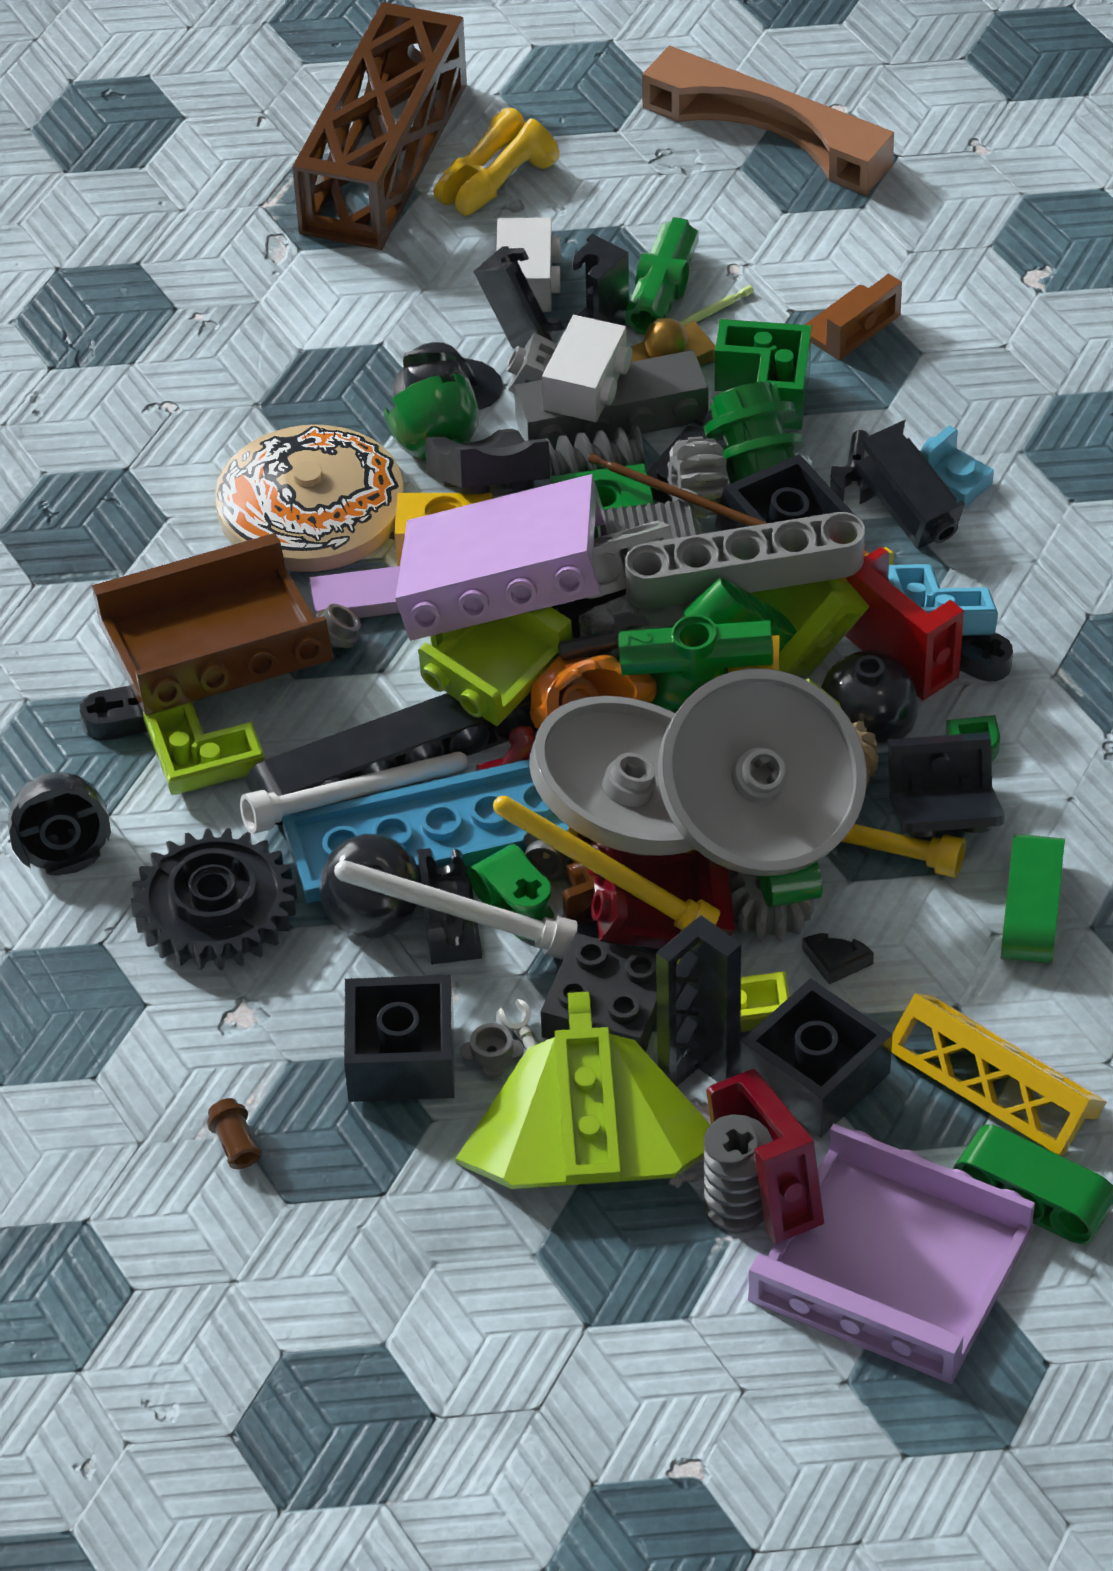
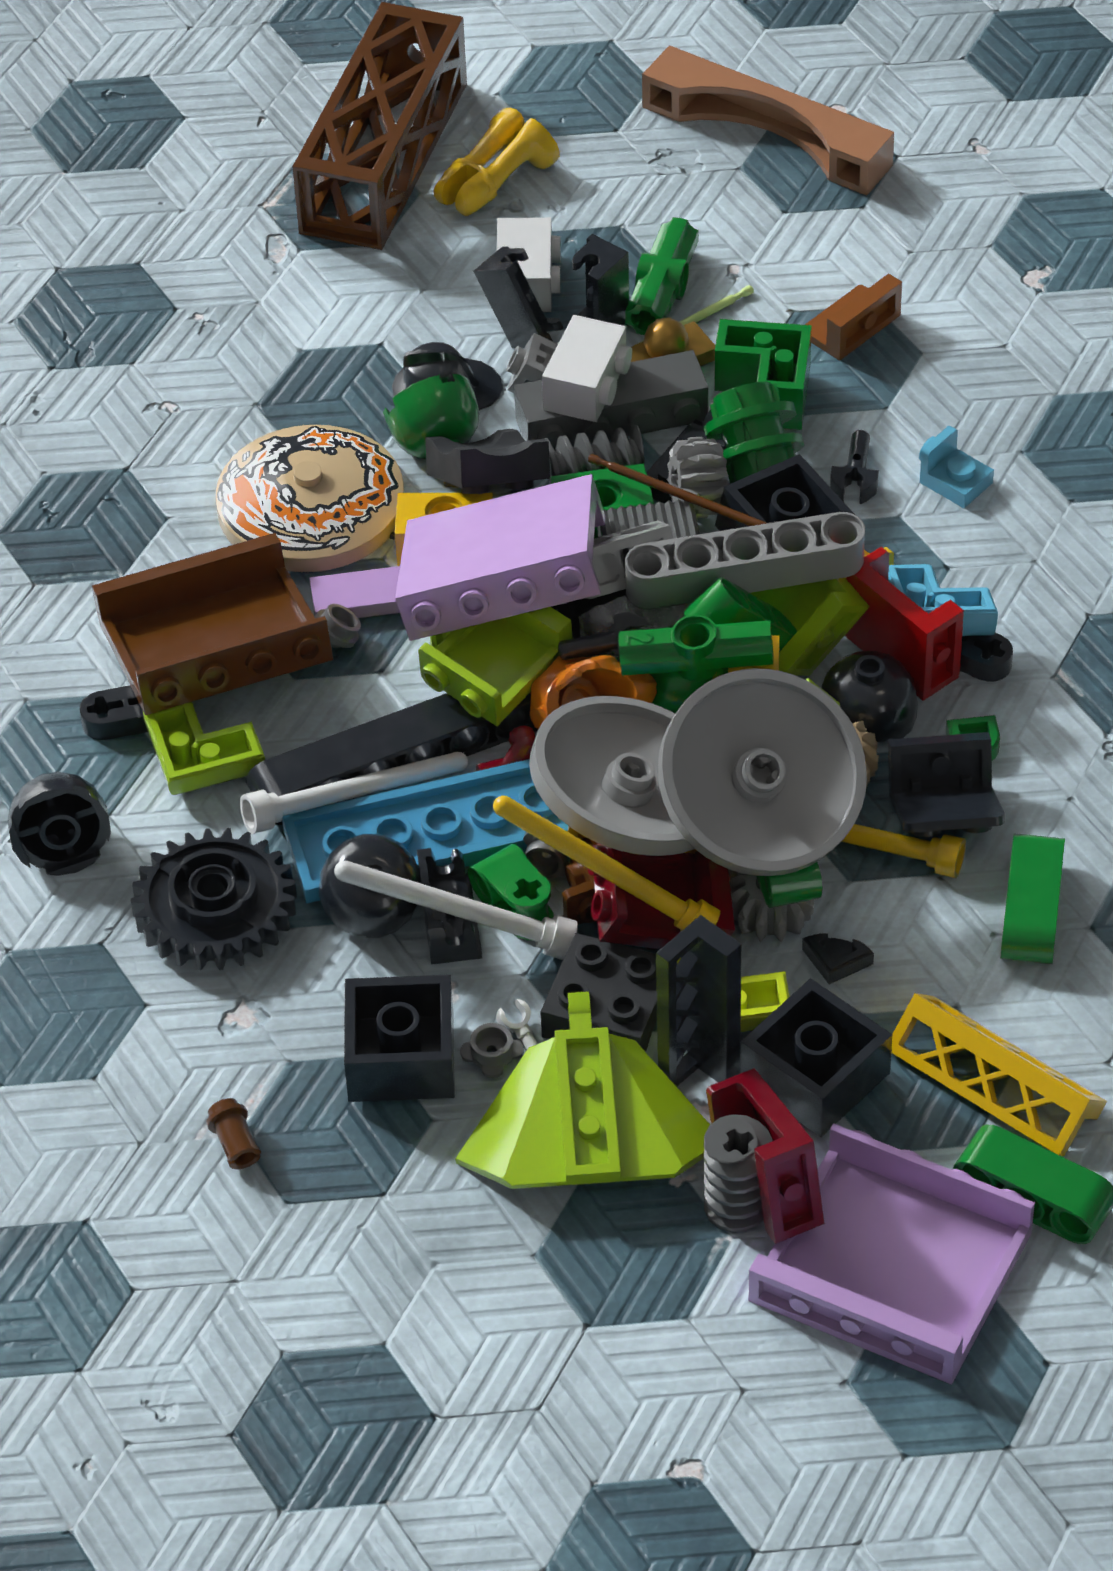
black window [854,419,965,549] -> none

